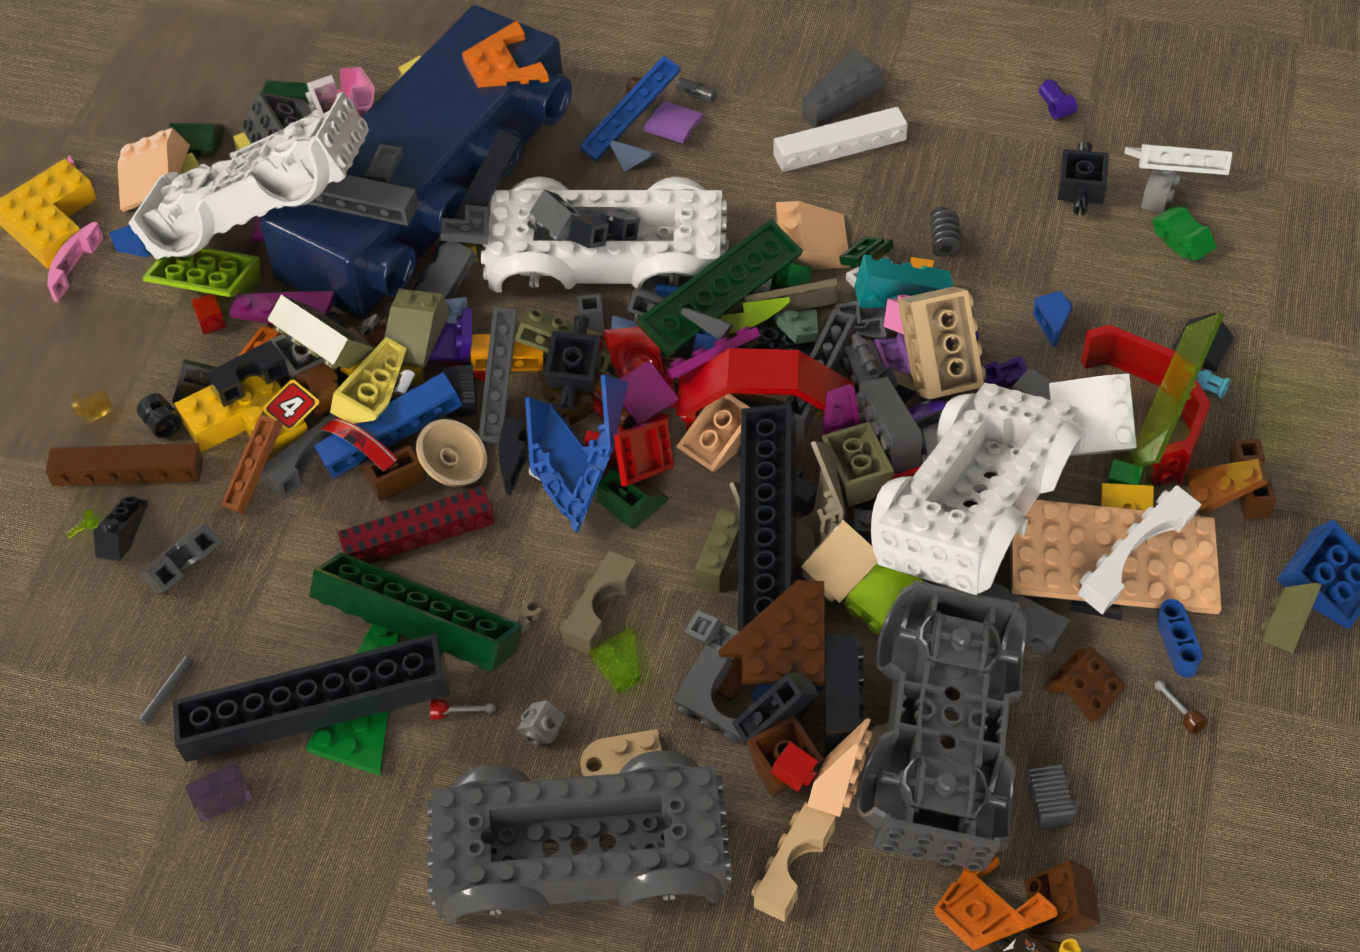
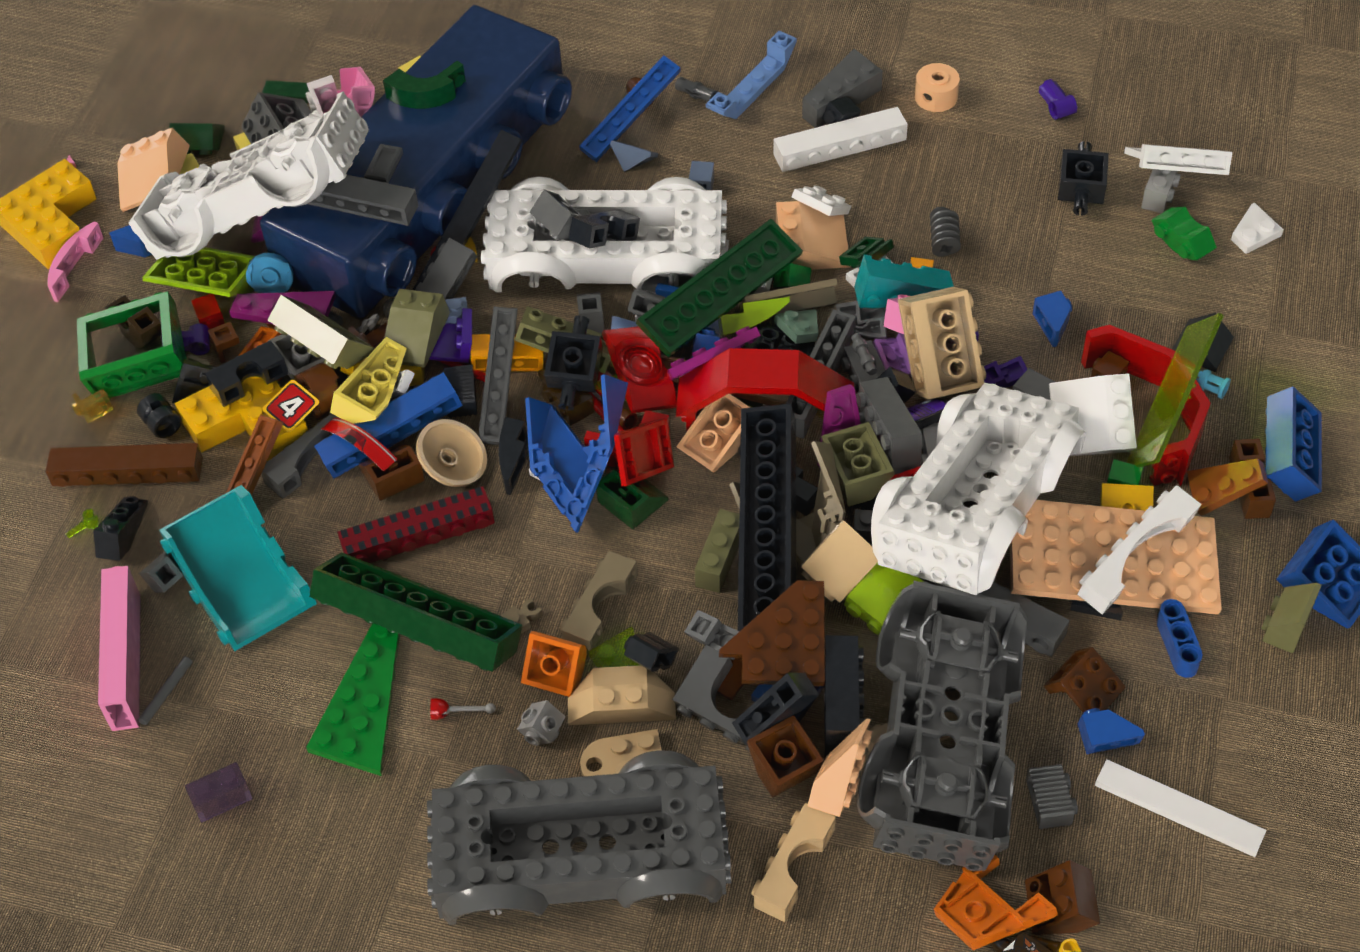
black brick [173,634,450,762] -> none
dark grey plate [441,205,489,244] -> none
orange wing [462,21,549,88] -> none
magenta tile [619,361,679,424] -> none
medium lavender slope [644,101,704,144] -> none
dark grey slope [681,308,733,340] -> none
red brick [770,742,818,792] -> none
reddish brown hinge [1155,680,1208,735] -> none
none -> green windscreen [77,291,187,402]
none -> bright pink brick [98,566,140,731]
none -> dark brown arch [105,295,162,348]
none -> teal panel [159,485,317,651]
none -> dark purple piece [161,324,210,355]
none -> reddish brown panel [208,322,240,363]
none -> dark azure tile [246,253,294,293]
none -> dark green arch [383,61,466,109]
none -> orange brick [521,631,587,697]
none -> tan wedge [568,666,676,726]
none -> black brick [624,632,679,672]
none -> sand blue brick [689,161,714,190]
none -> medium blue slope [706,31,797,119]
none -> white plate [792,185,851,216]
none -> black brick [822,97,861,124]
none -> light nougat piece [915,63,960,112]
none -> blue slope [1077,708,1145,754]
none -> reddish brown brick [1091,350,1129,377]
none -> white tile [1095,759,1267,857]
none -> white wing [1231,203,1284,254]
none -> blue brick [1265,386,1322,502]

